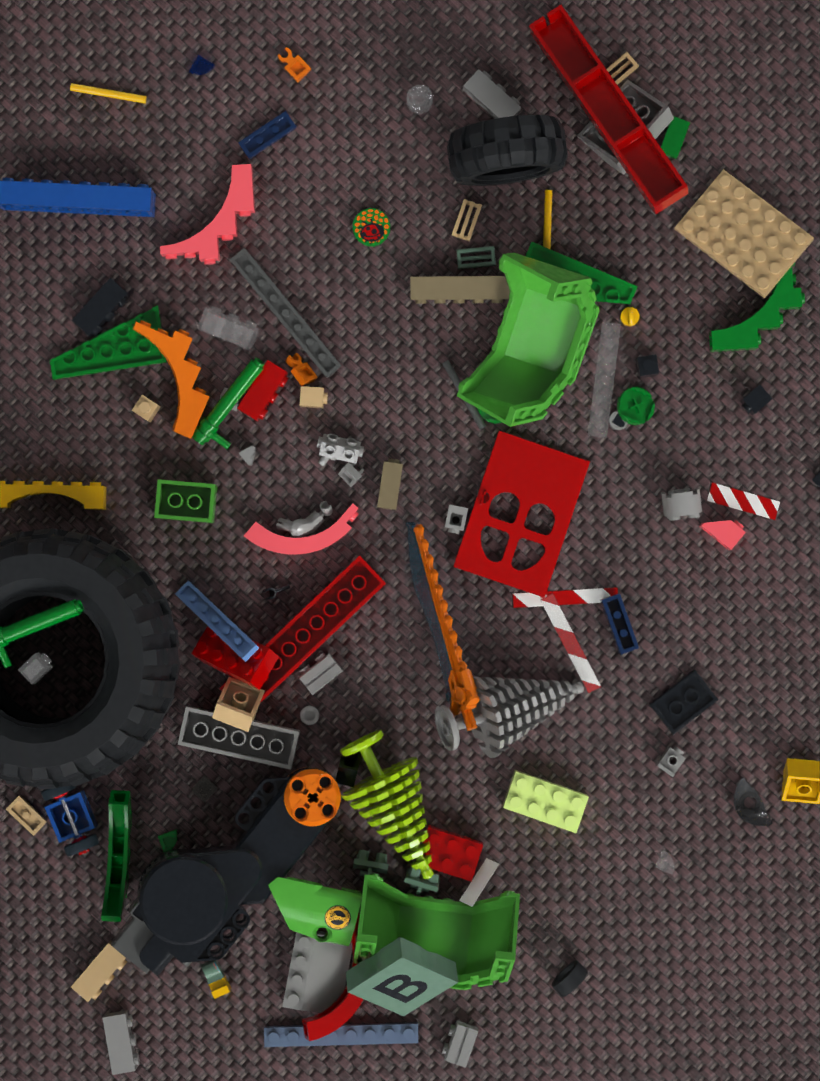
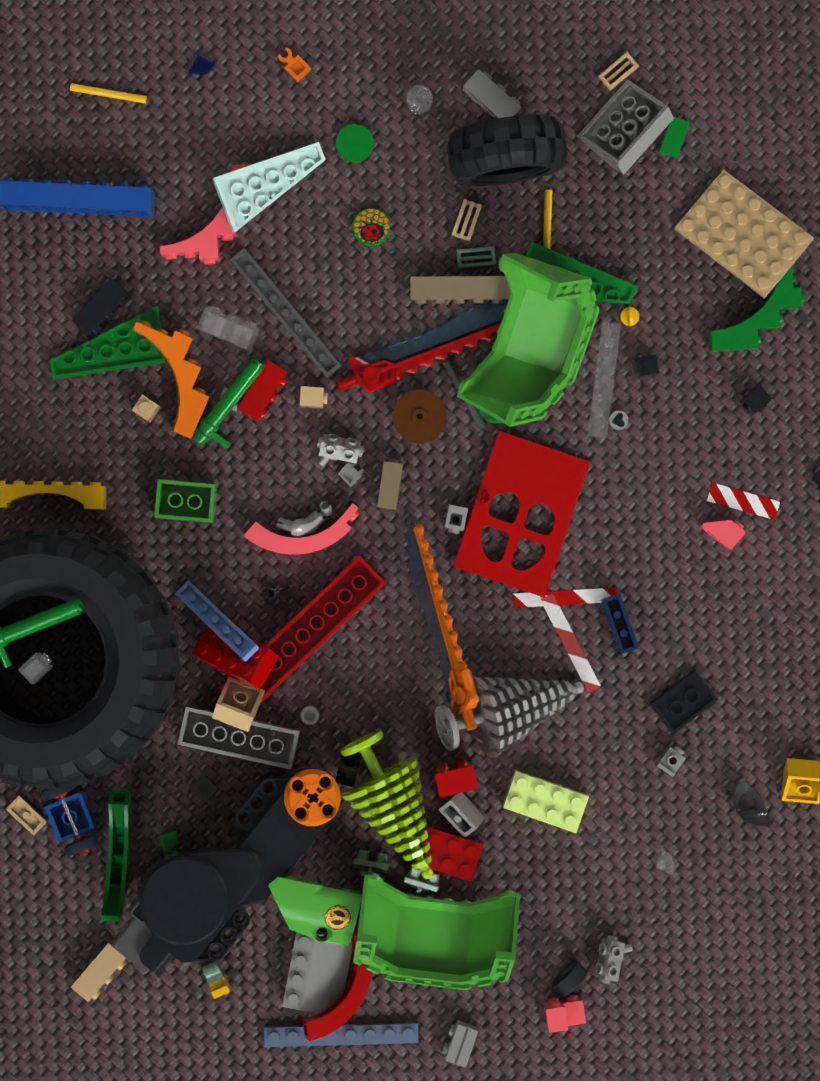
light grey brick [102,1010,140,1075] -> none
dark blue plate [238,111,297,160] -> none
light grey slope [239,446,256,466] -> none
orange plate [285,353,318,386] -> none
light grey brick [299,652,343,695] -> none
sand green tile [346,937,458,1016] -> none
white sticker [459,858,499,907] -> none
red piece [529,5,689,215] -> none
green tile [617,387,655,425] -> none
light grey brick [661,488,702,521] -> none
none -> light aqua wing [212,142,326,234]
none -> green tile [336,124,374,163]
none -> piece [336,300,509,393]
none -> reddish brown piece [393,389,447,443]
none -> red brick [434,757,479,798]
none -> light grey brick [438,793,485,838]
none -> coral brick [543,995,586,1033]
none -> light grey brick [595,935,633,984]

